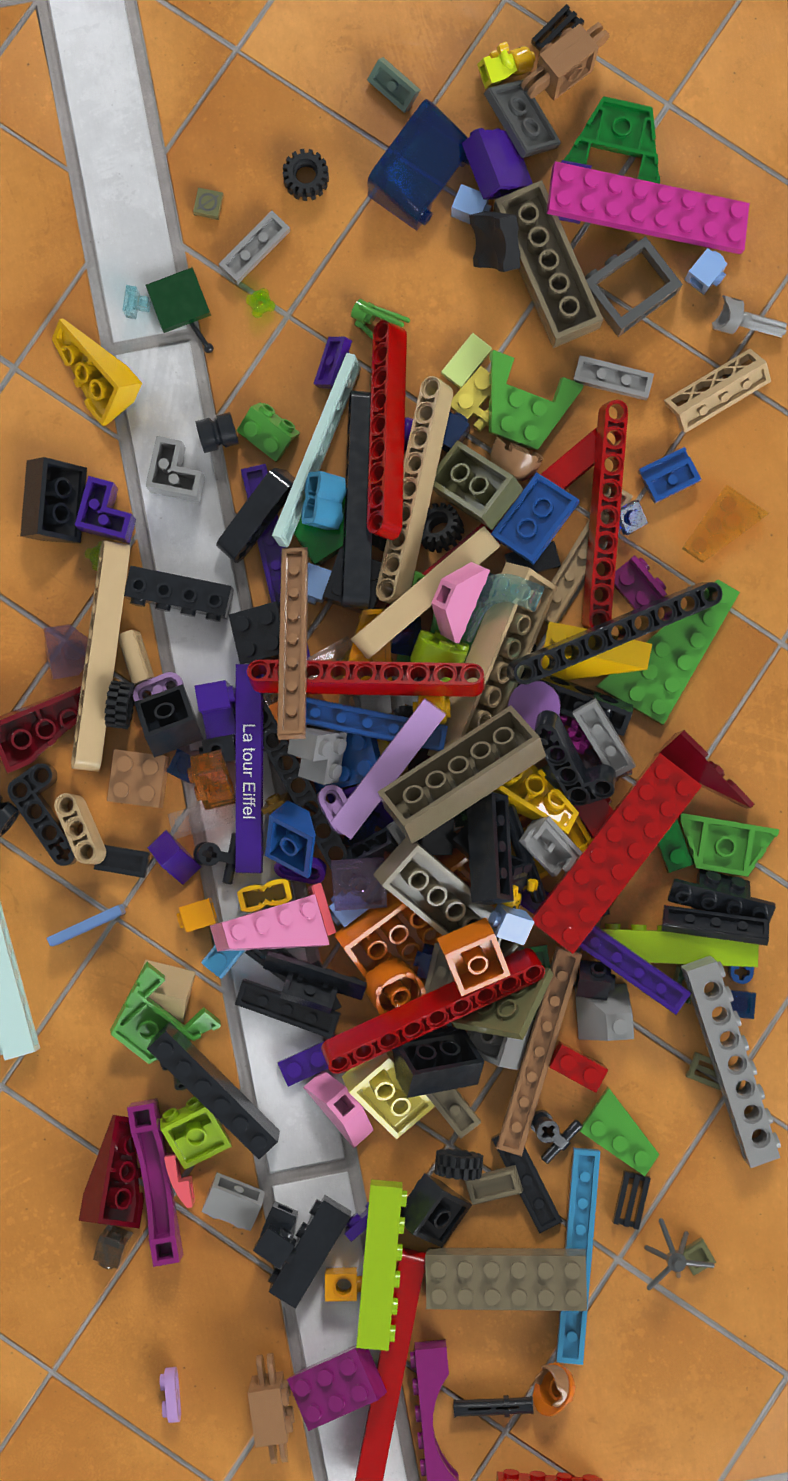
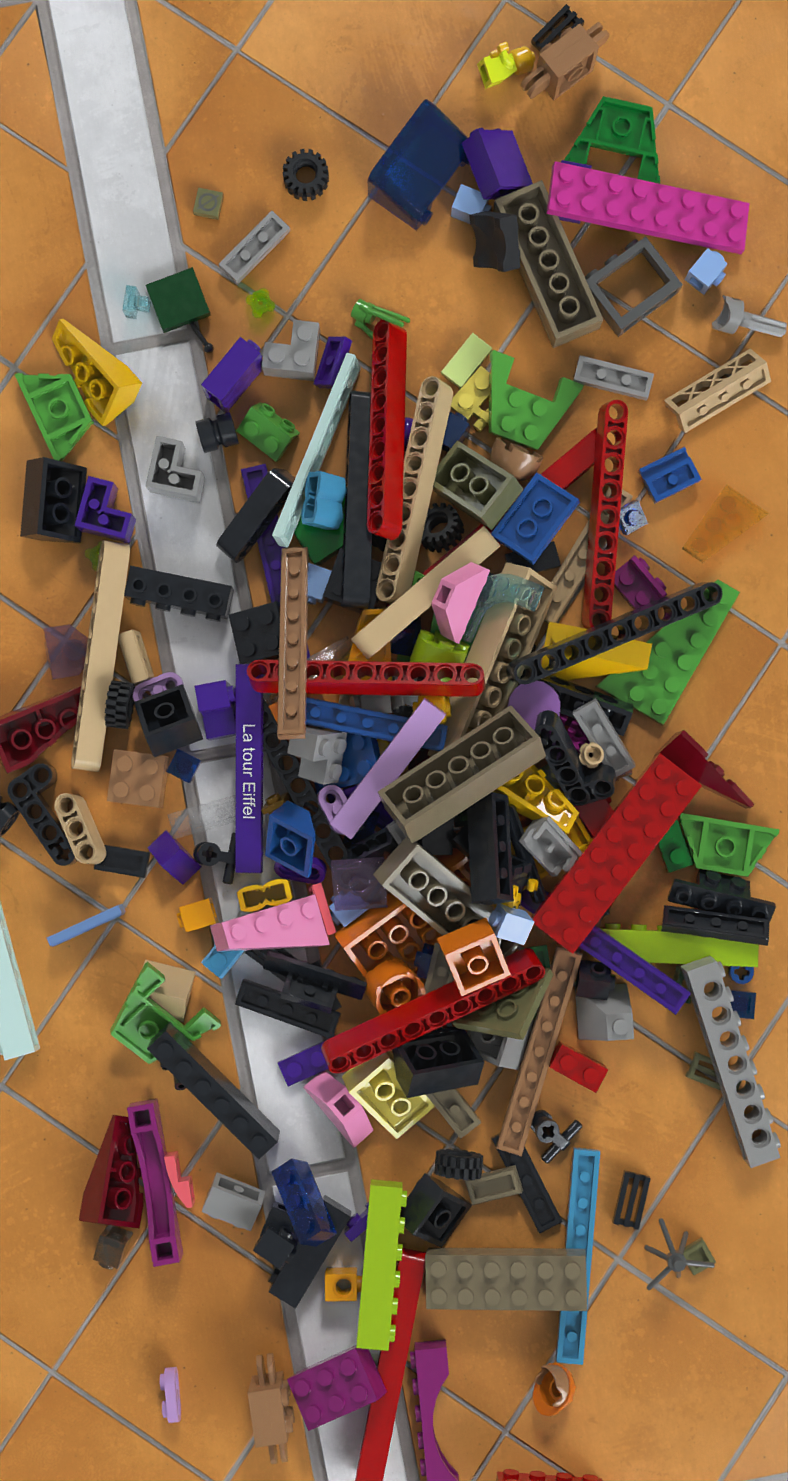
lime plate [160,1096,232,1170] -> none
clear orange brick [187,750,236,810] -> none
black brick [199,734,236,767] -> none
sand green plate [367,57,421,113] -> none
black pin [453,1395,534,1418] -> none
dark grey tile [484,79,561,158] -> none
bright green wing [579,1087,659,1176] -> none
none -> bright green wing [15,373,94,461]
none -> dark purple brick [201,337,263,413]
none -> light grey brick [262,320,320,381]
none -> clear blue brick [271,1158,337,1247]
none -> tan plate [579,742,604,768]

